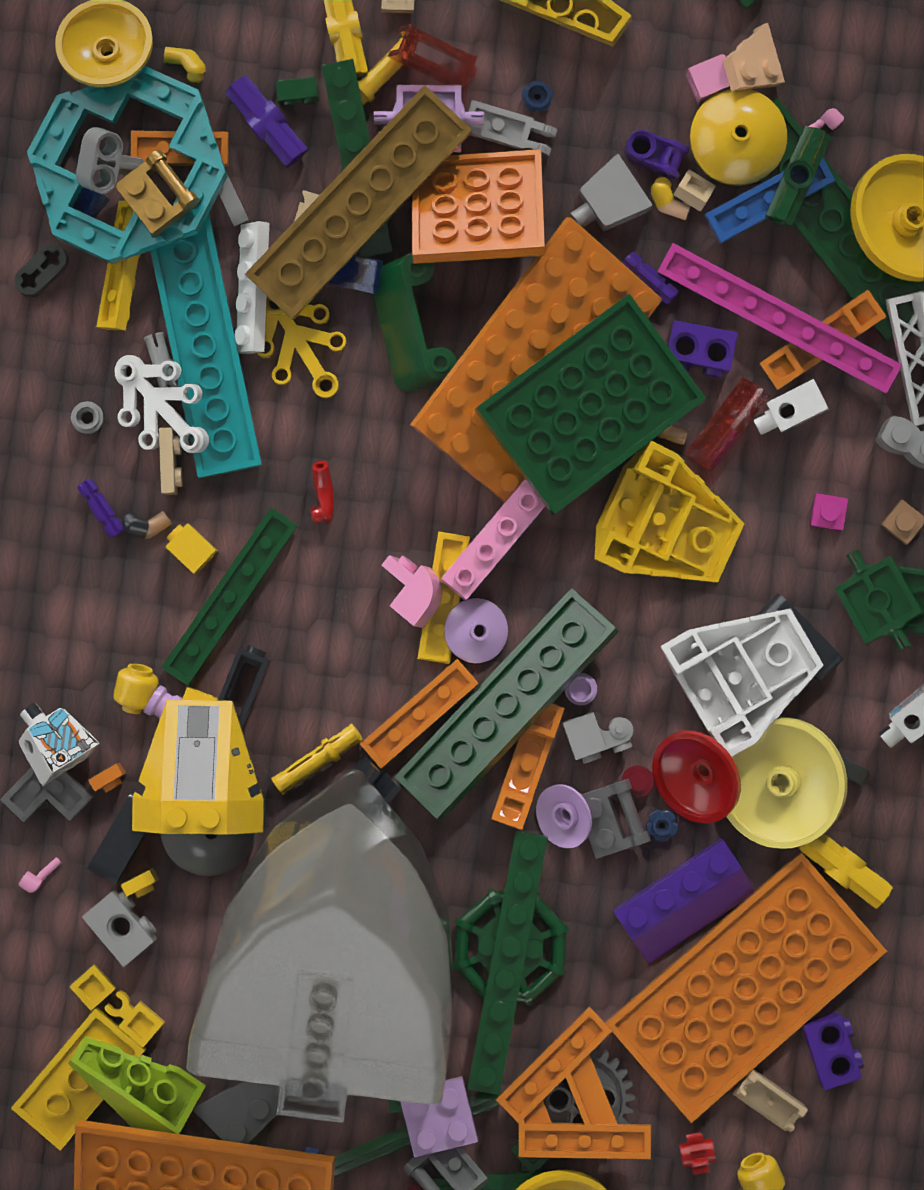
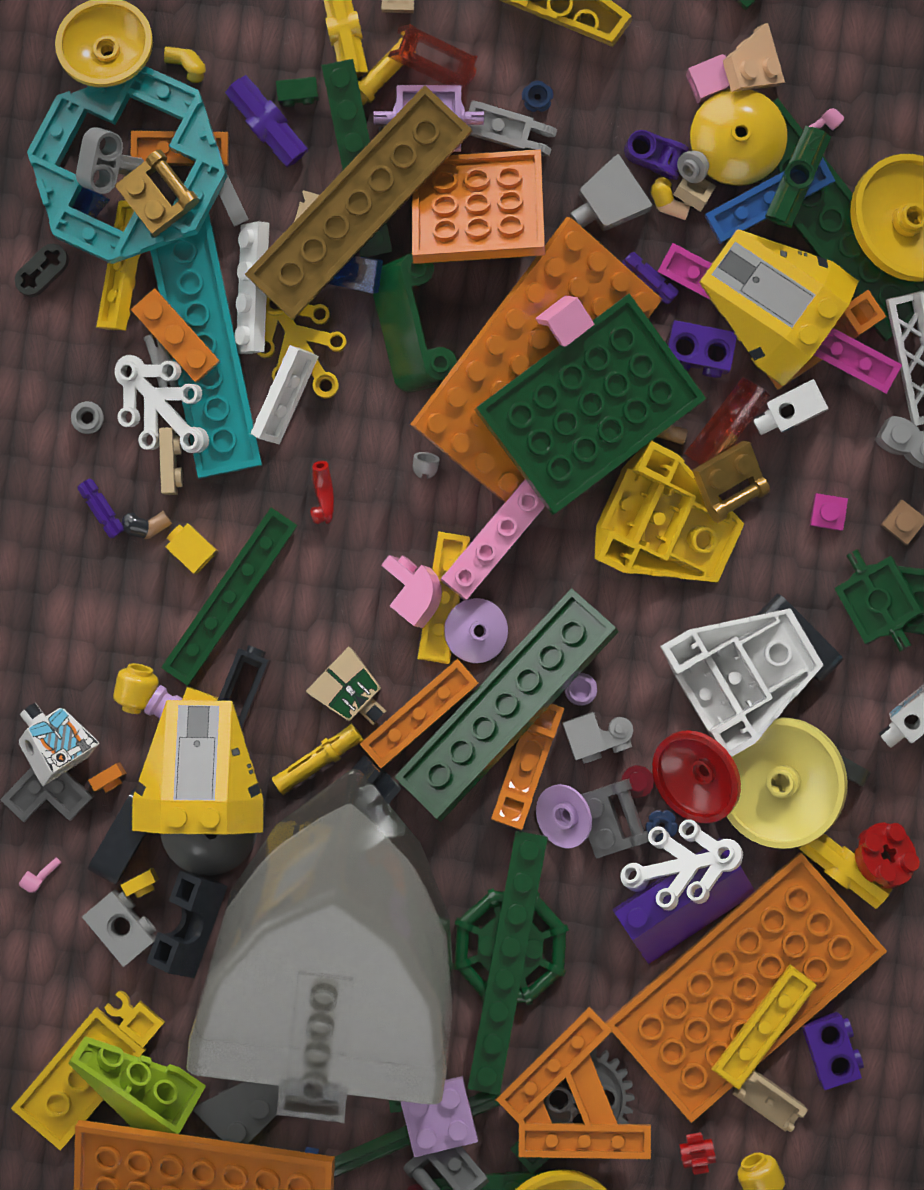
yellow plate [69,964,117,1011] -> none
none -> orange plate [131,288,220,383]
none -> black arch [147,870,228,978]
none -> white plate [250,345,319,444]
none -> torso [306,646,386,725]
none -> light grey hinge [412,452,439,479]
none -> bright pink panel [536,296,595,346]
none -> white plant [620,820,743,911]
none -> light grey plate [677,151,709,183]
none -> pearl gold plate [692,441,770,523]
none -> yellow wedge [699,229,859,386]
none -> yellow tile [712,964,817,1090]
none -> red plate [855,822,920,889]

